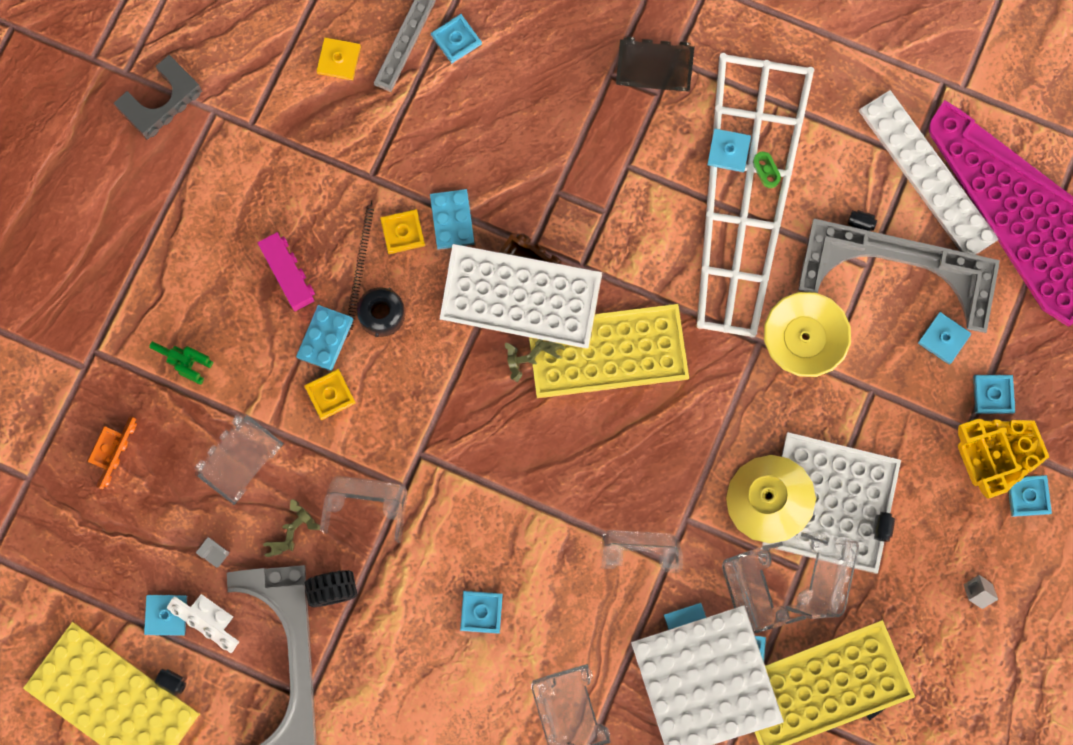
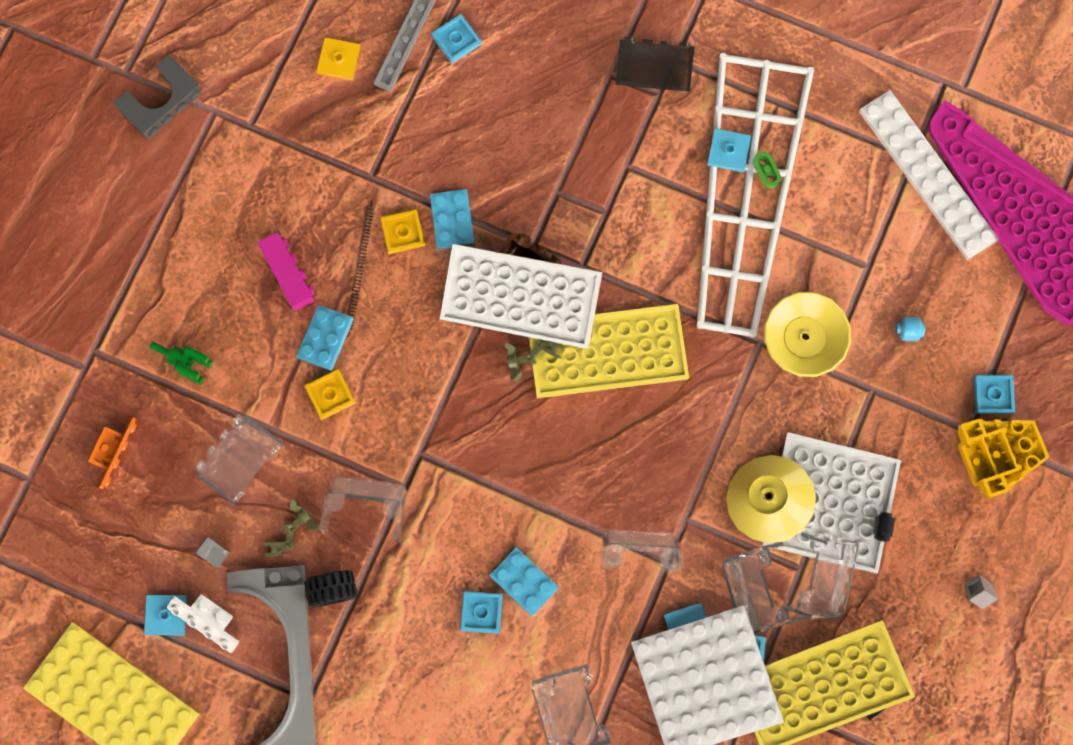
black brick [155,669,187,696] -> none
black piece [356,287,405,337] -> none
light grey piece [798,219,1000,333] -> none
black brick [848,210,877,231] -> none
medium azure plate [918,312,972,365] -> none
medium azure plate [1008,475,1052,517] -> none
none -> medium azure plate [489,547,559,616]
none -> medium azure head [895,316,925,342]

